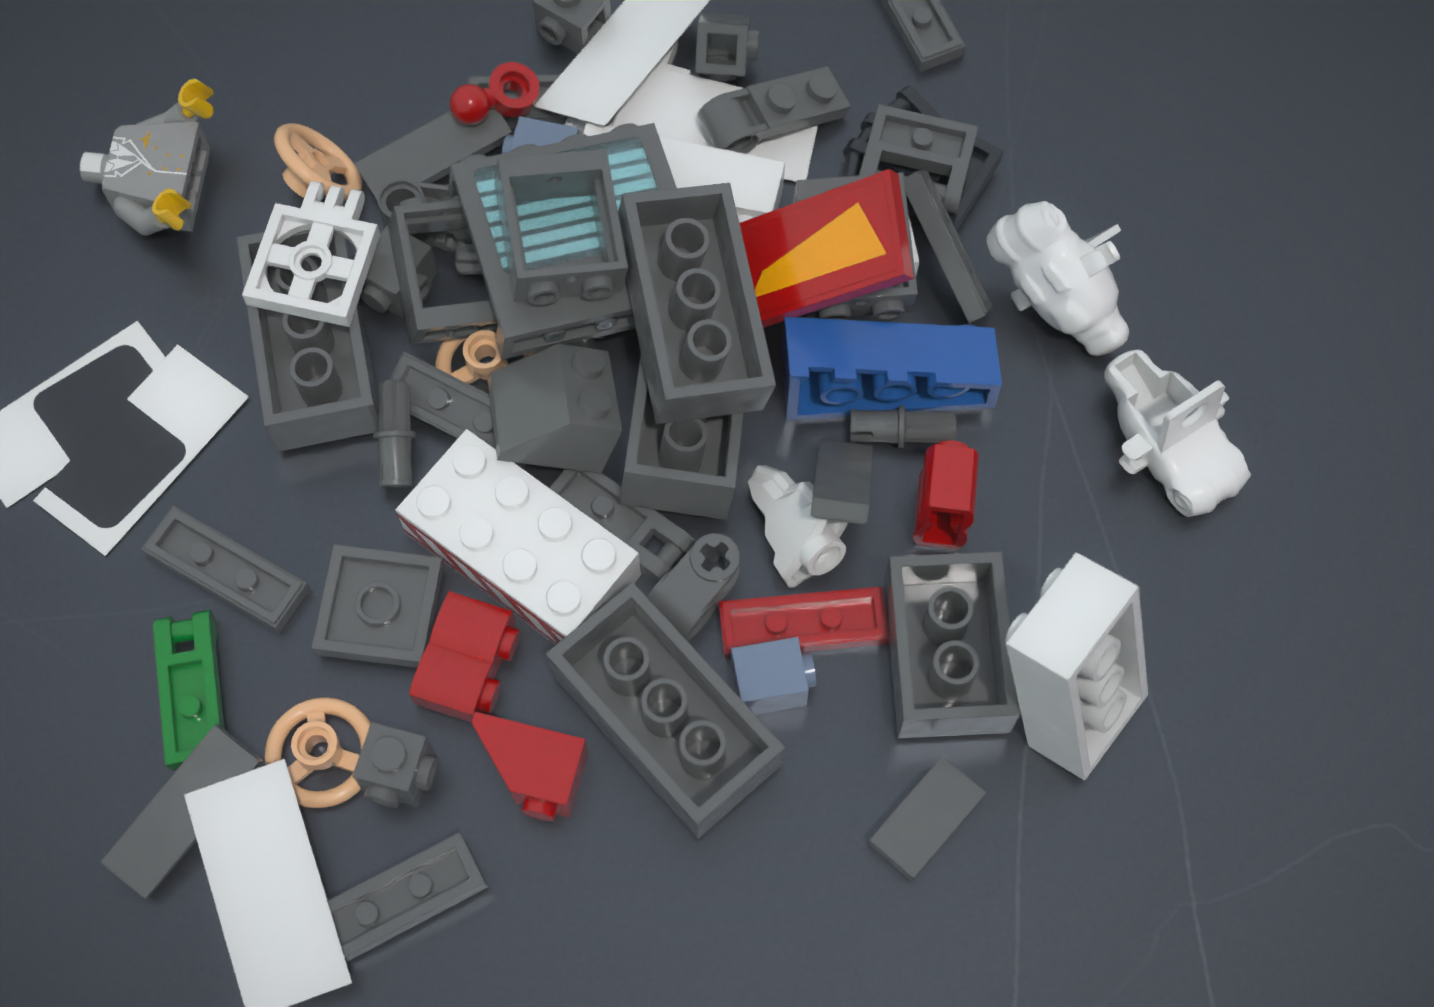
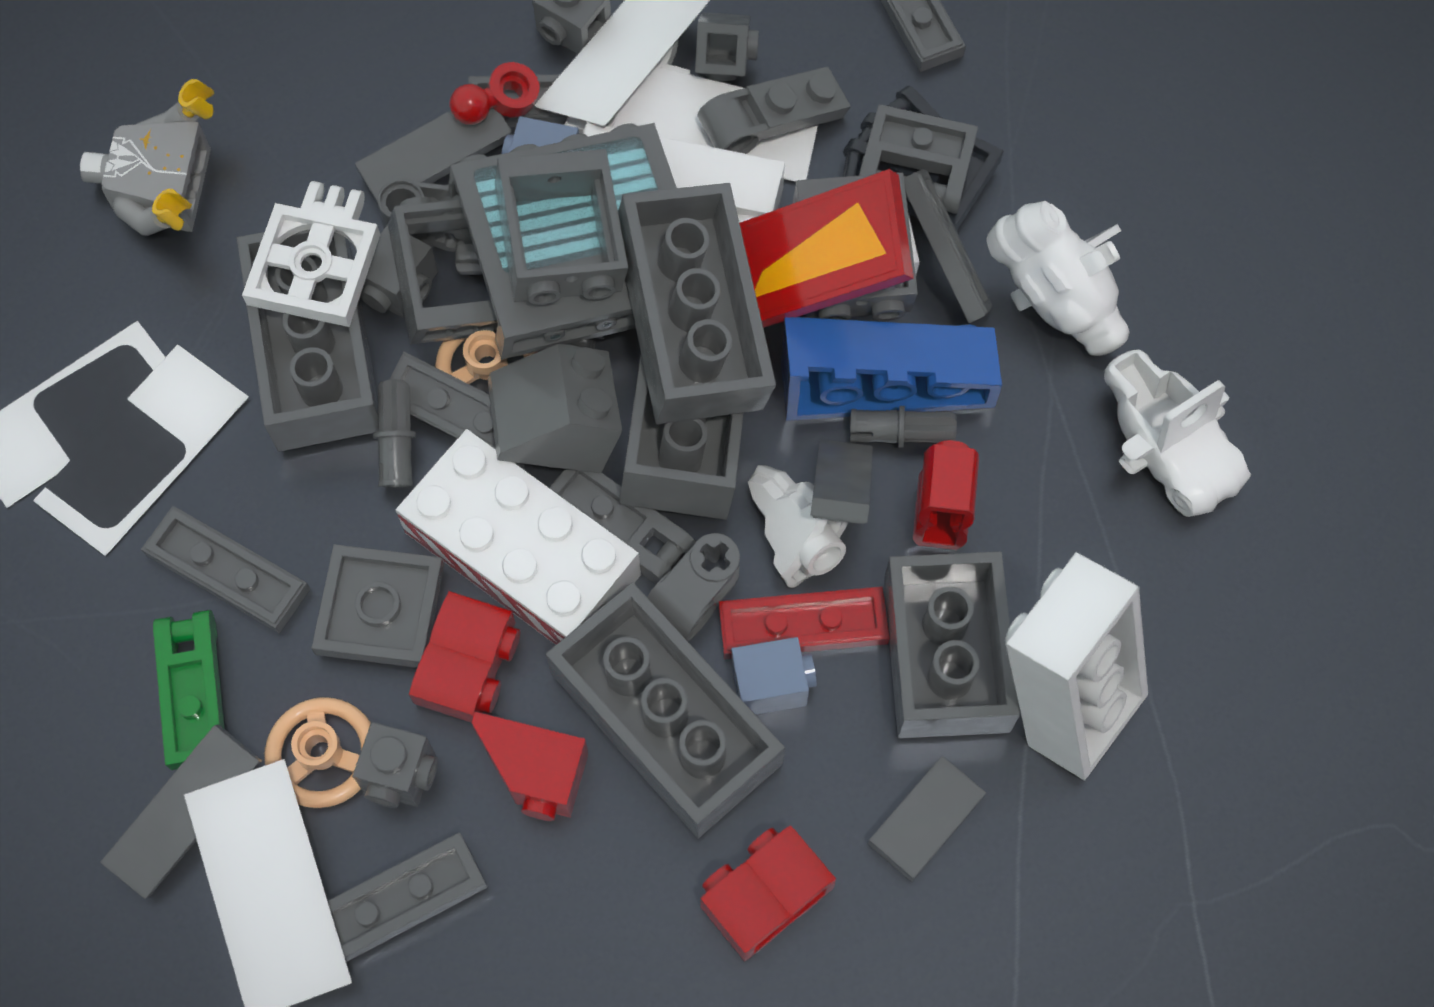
light nougat piece [274,123,362,201] -> none
none -> red brick [700,825,836,961]

